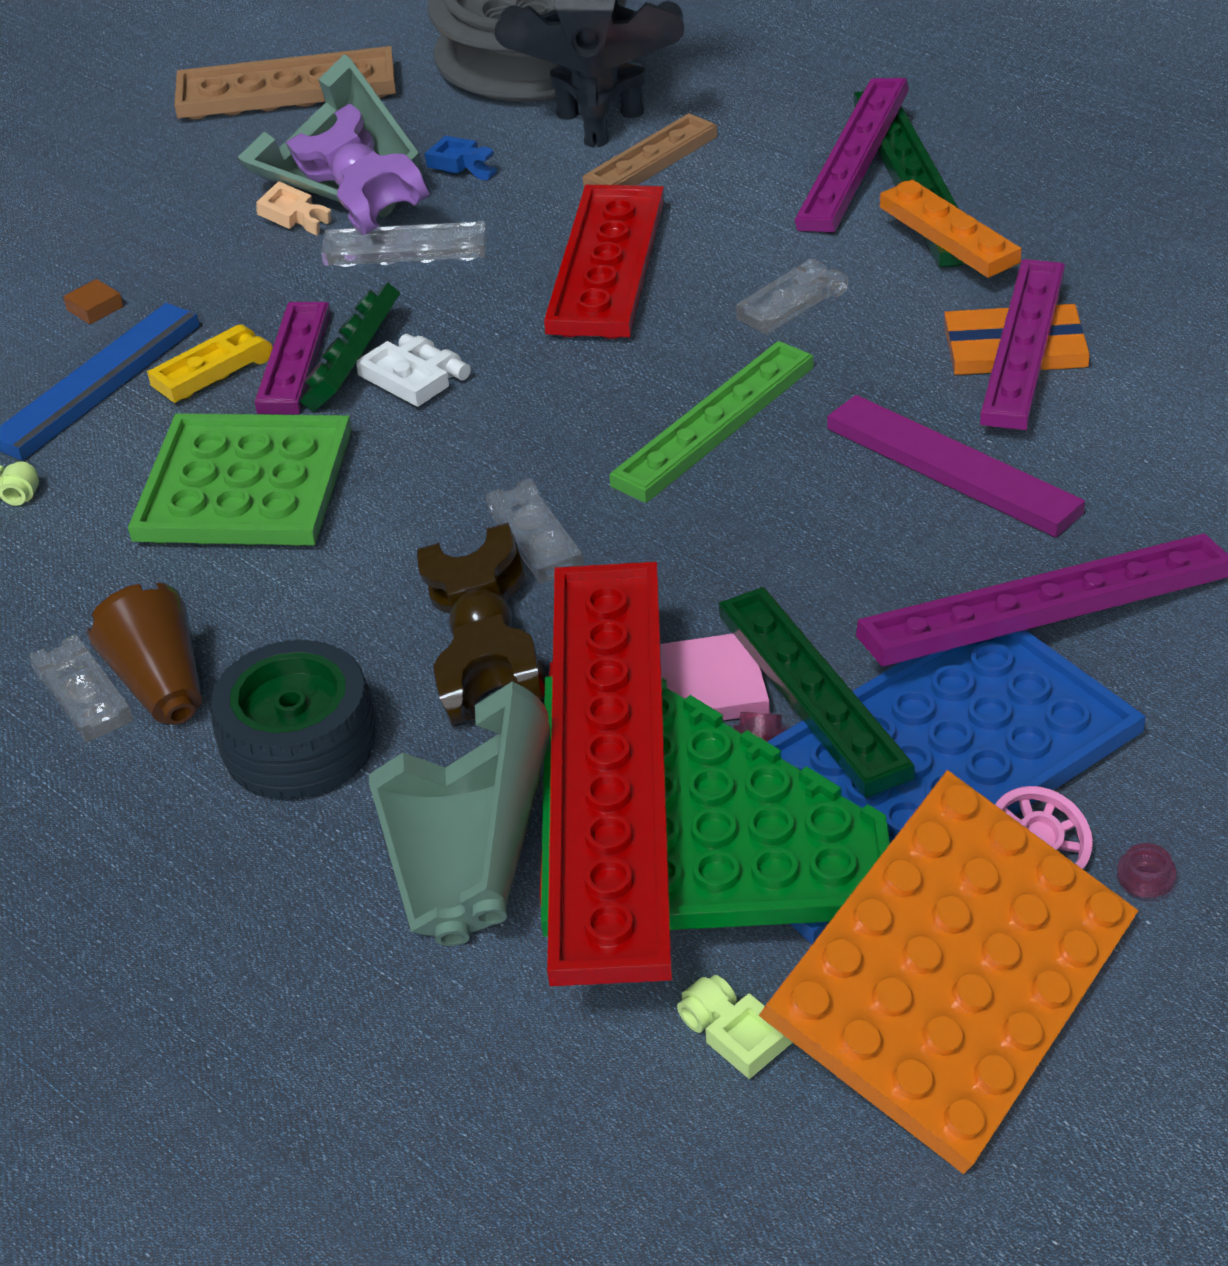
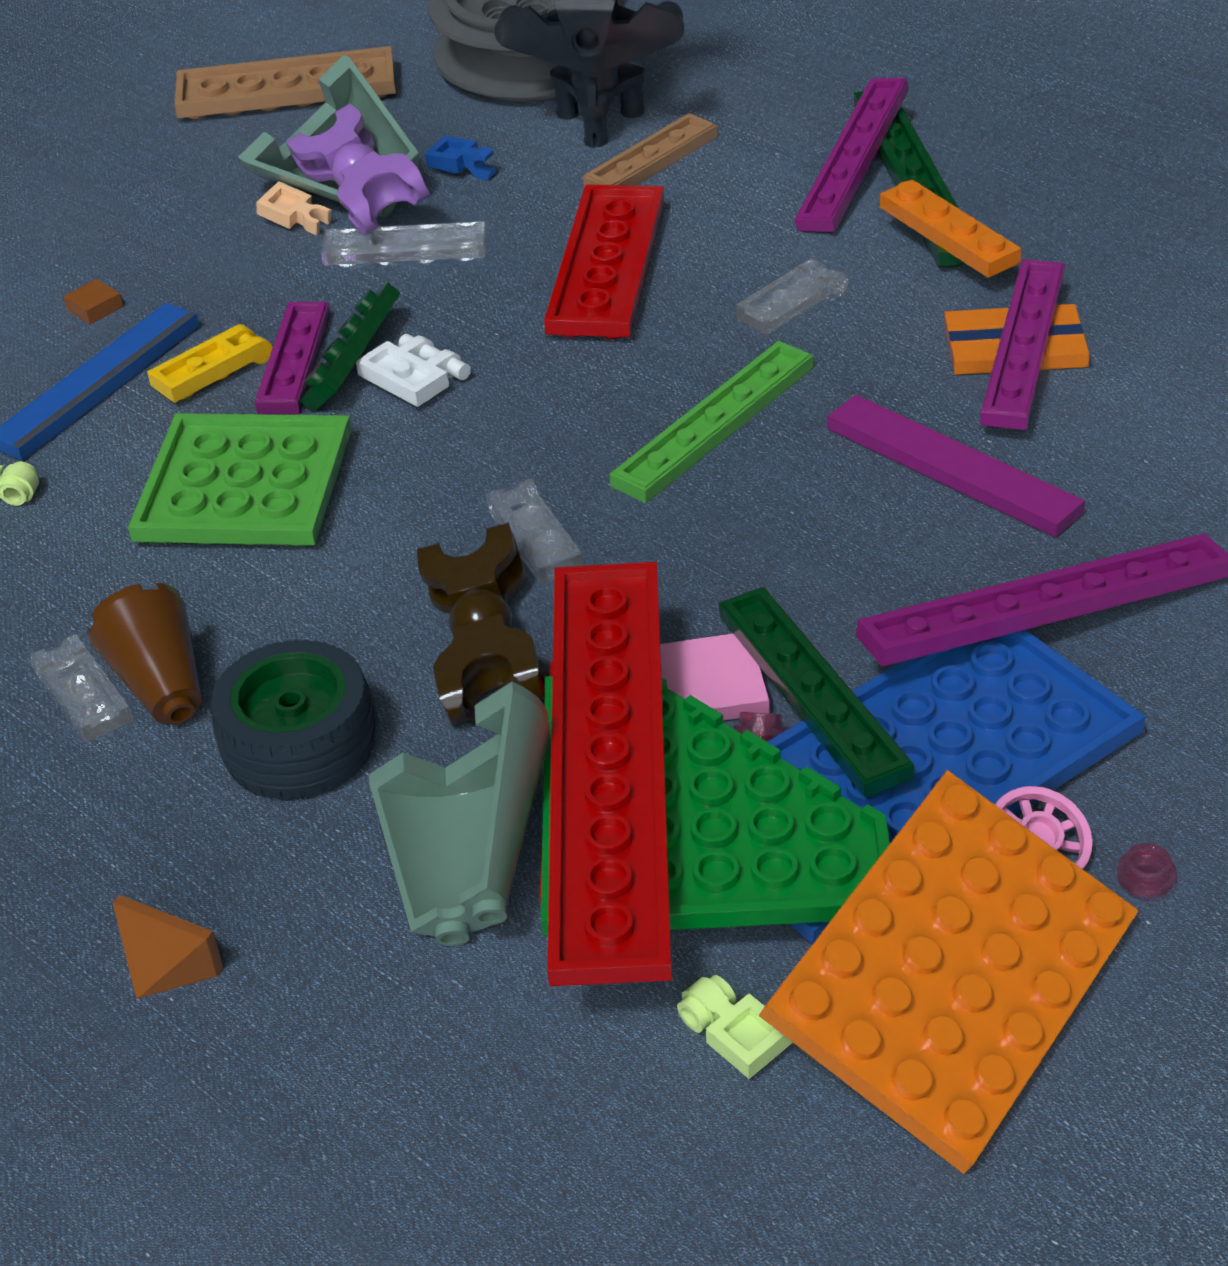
none -> dark orange slope [113,895,223,999]

